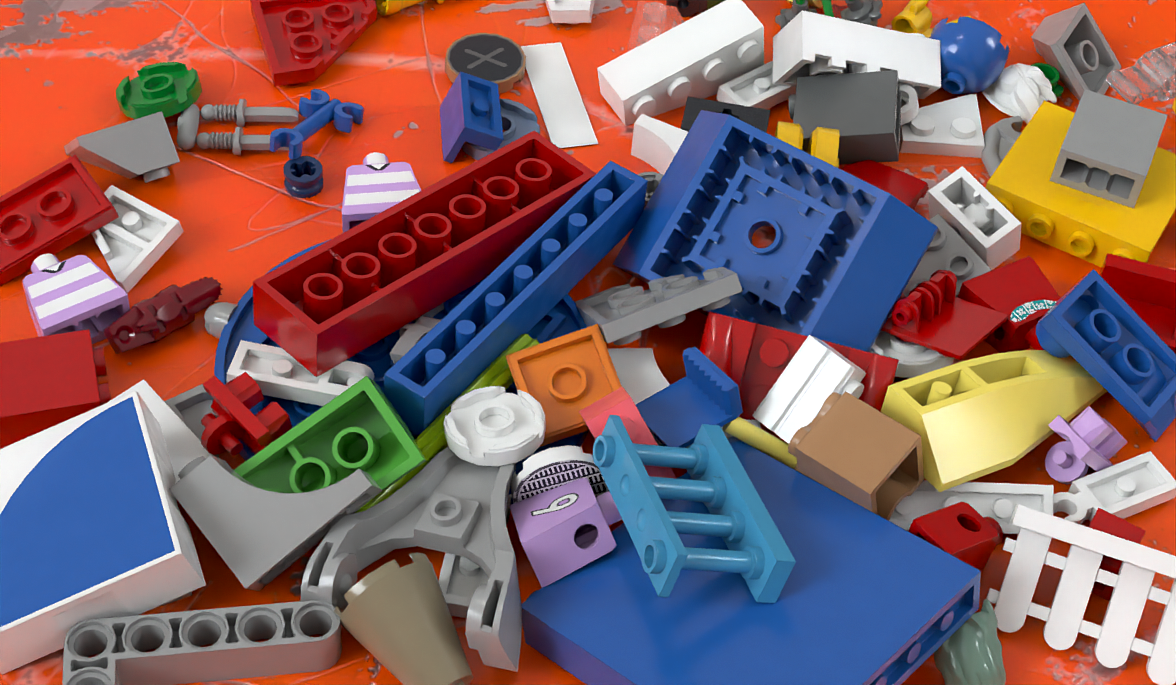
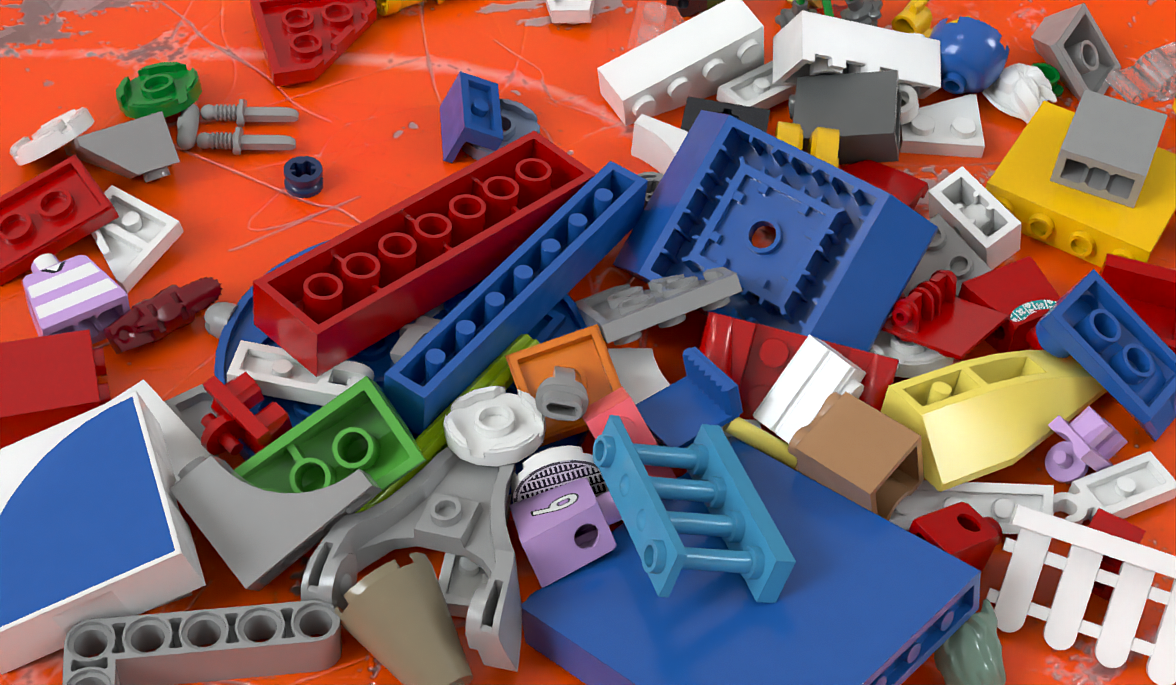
blue bar [269,89,364,159] -> none
torso [342,152,421,233] -> none
black tile [445,33,526,94] -> none
white sticker [521,42,598,148] -> none
light grey piece [981,116,1023,178] -> none
none -> white tile [9,107,95,166]
none -> light grey piece [535,366,589,421]

